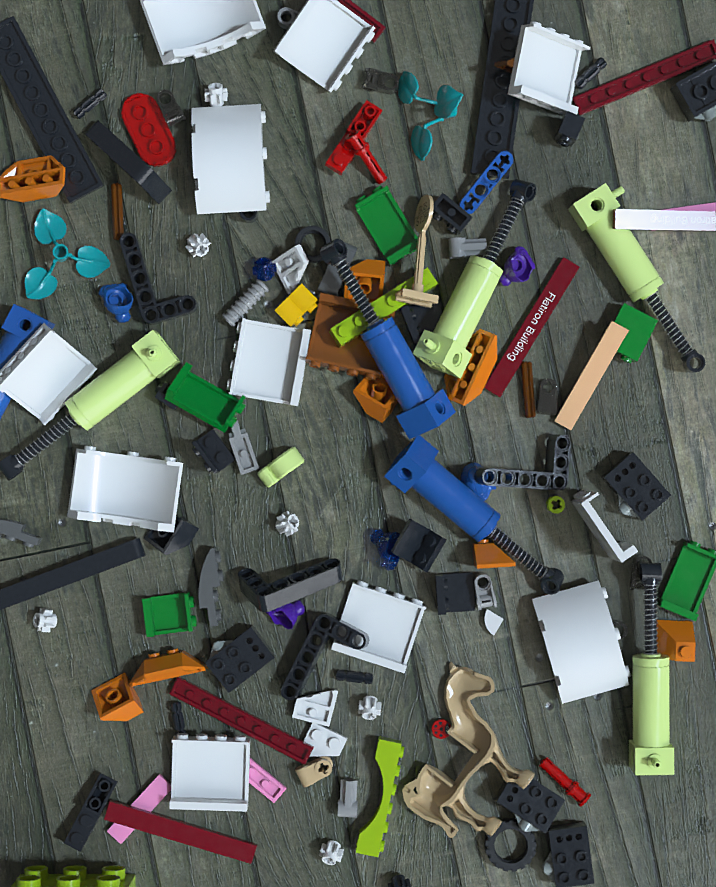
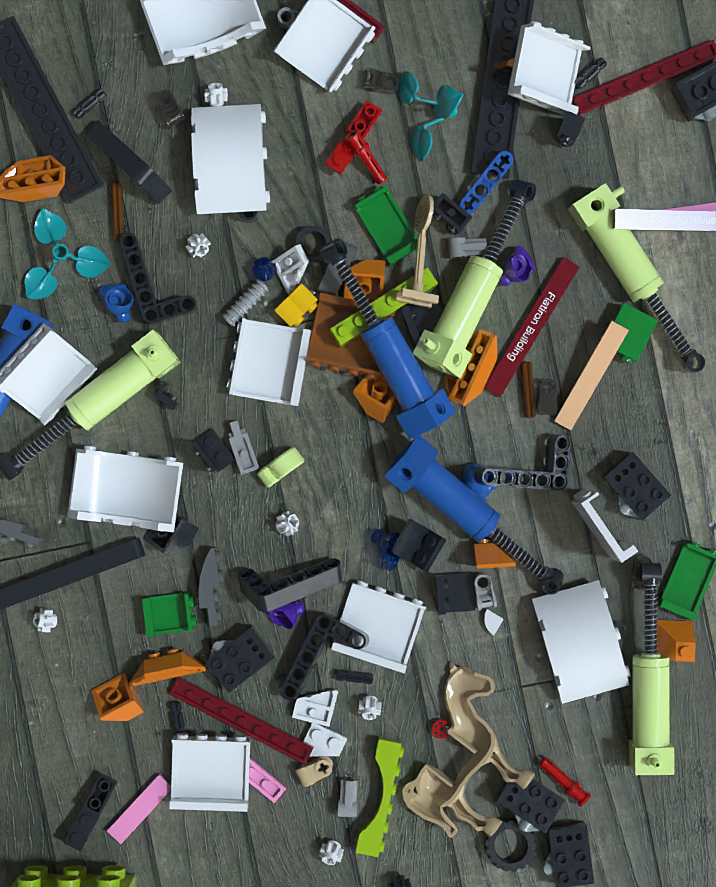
dark red tile [104,800,257,864] -> none
red tile [121,93,176,167] -> none
green panel [165,362,246,433] -> none
lime bush [546,496,565,513] -> none

